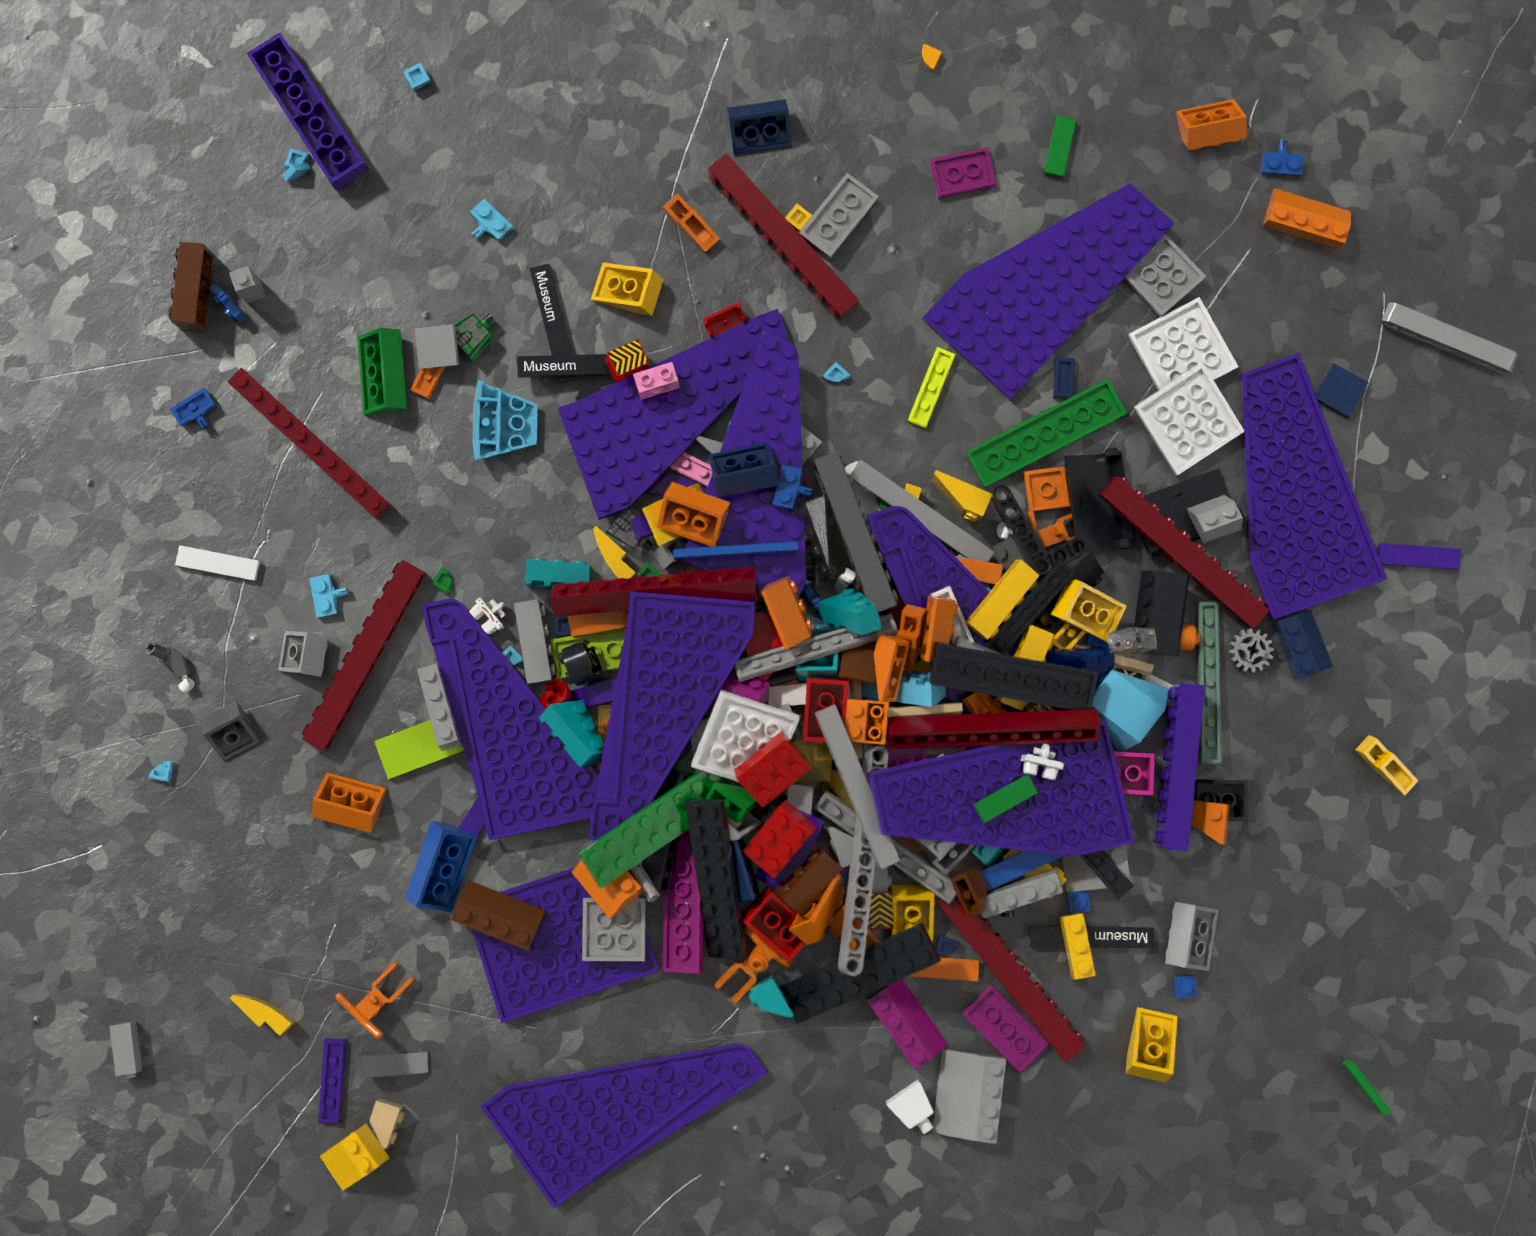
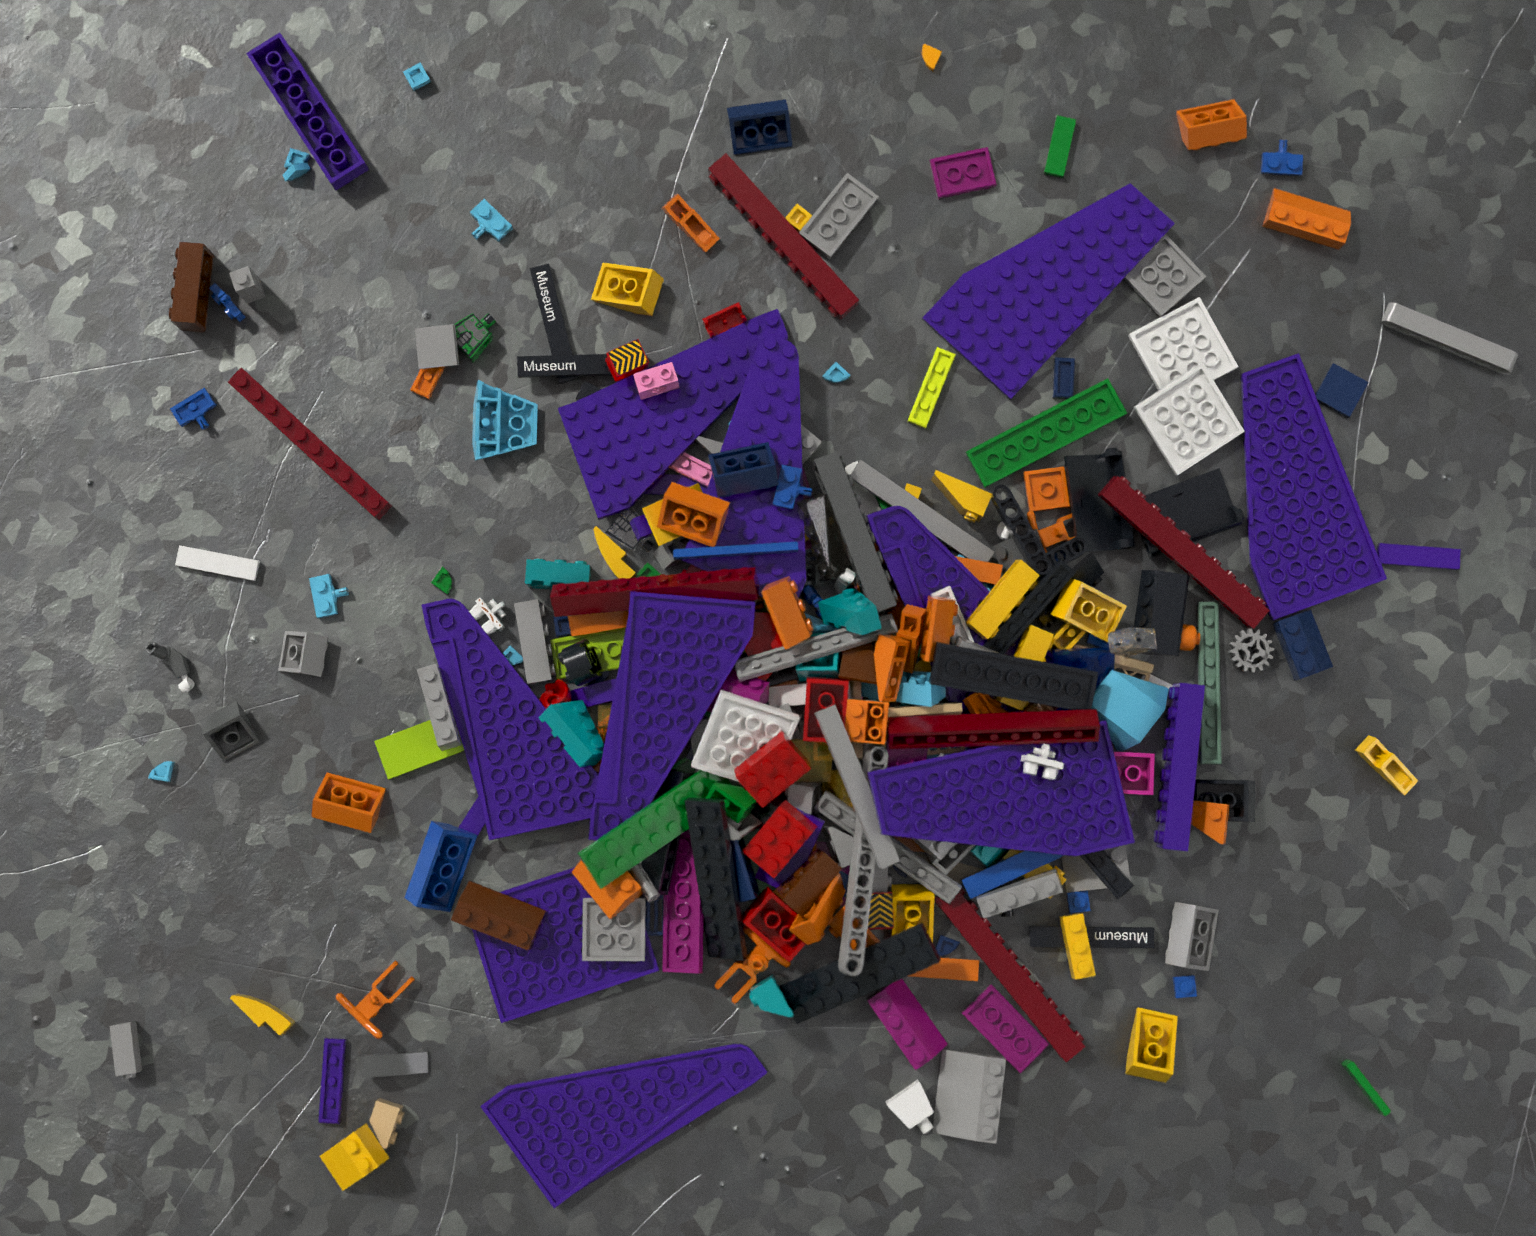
dark red brick [302,560,427,752] -> none
green slope [357,327,407,415] -> none
reddish brown slope [950,866,987,918] -> none
green tile [973,774,1038,823] -> none
light grey slope [1187,495,1243,544] -> none
none -> dark blue tile [646,895,664,936]

